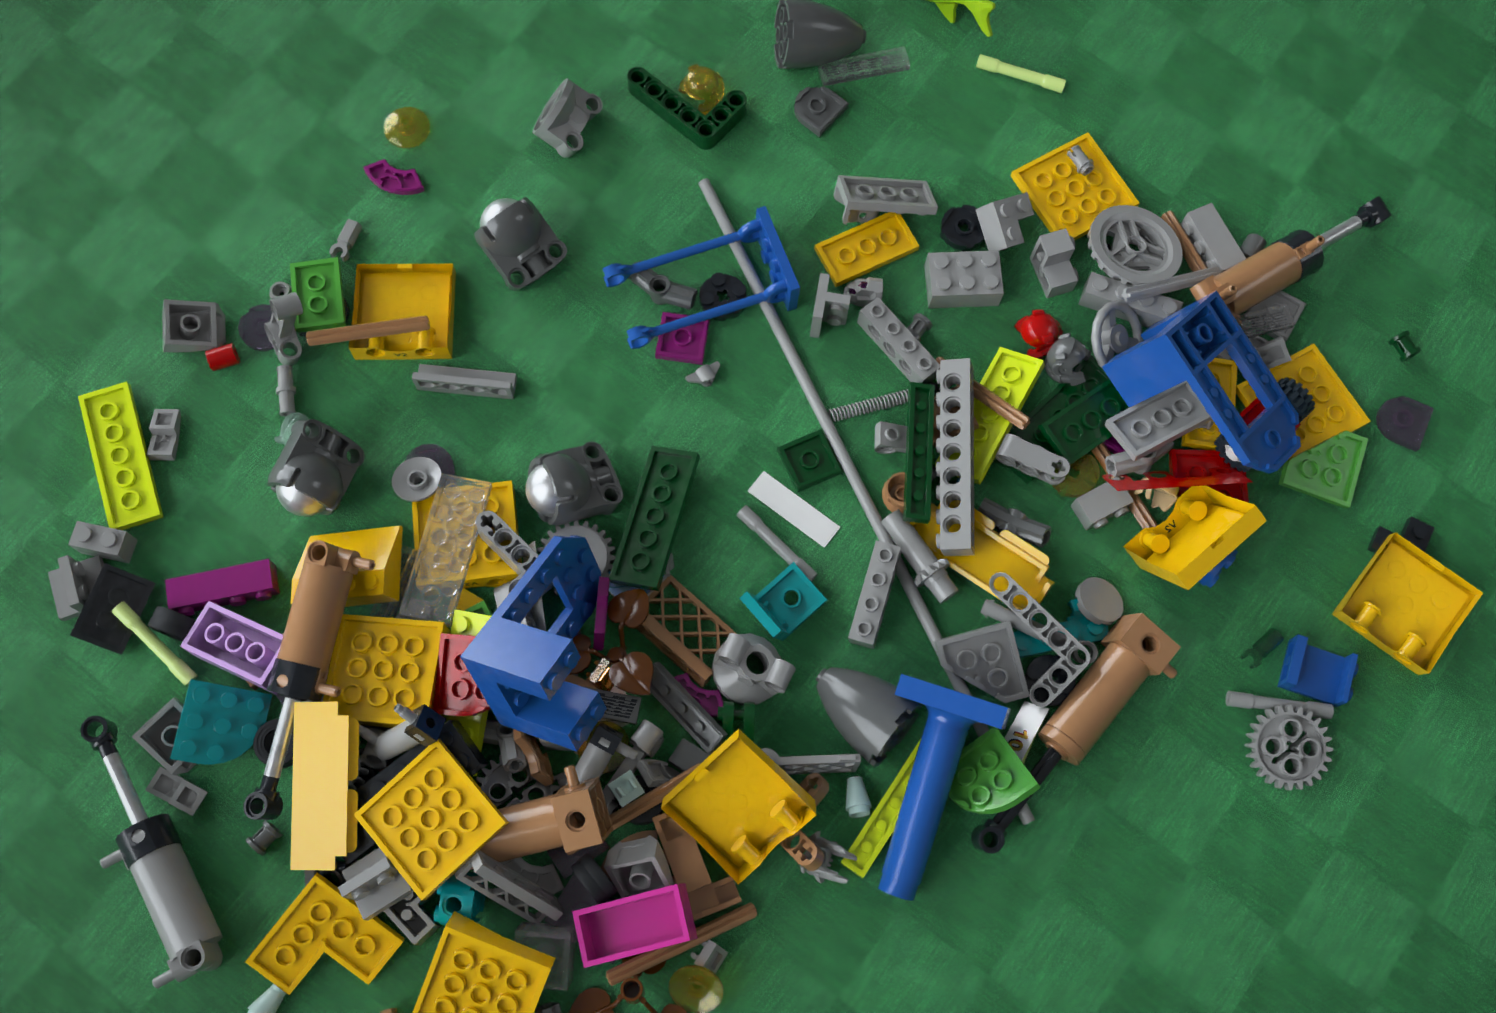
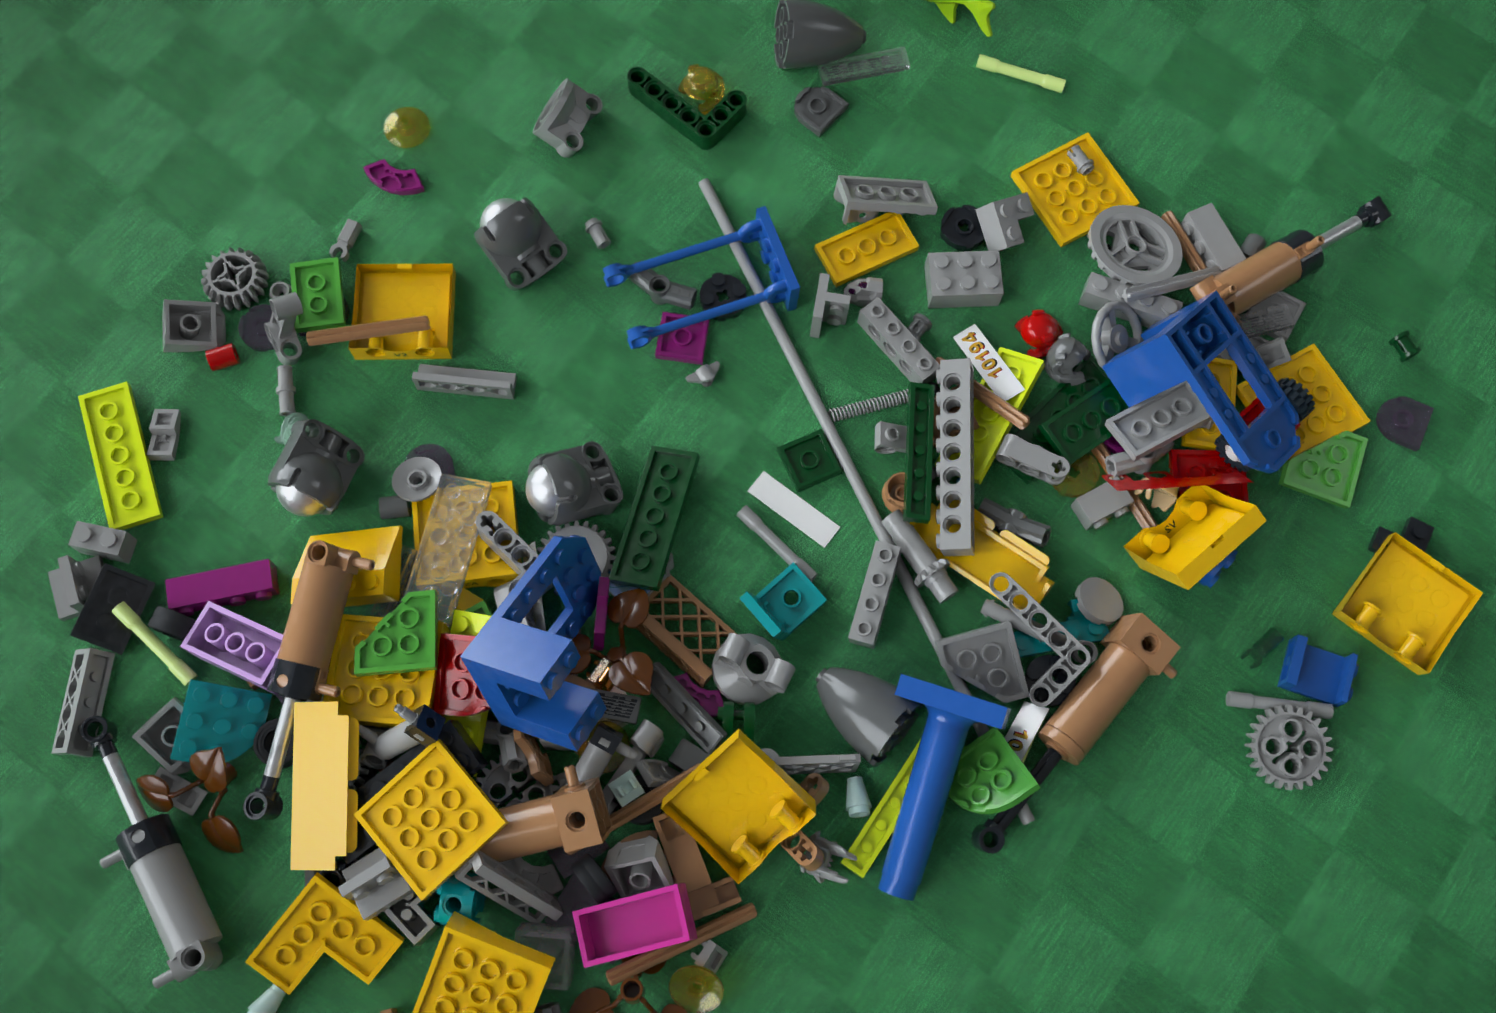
dark grey bush [245,820,283,856] -> none
light grey brick [1030,228,1079,298] -> none
none -> light grey fence [51,648,115,757]
none -> reddish brown plant [136,747,244,853]
none -> light grey gear [201,247,269,311]
none -> bright green plate [354,590,438,677]
none -> dark grey piece [379,495,411,520]
none -> light grey pin [585,218,611,249]
none -> white sticker [953,324,1025,401]

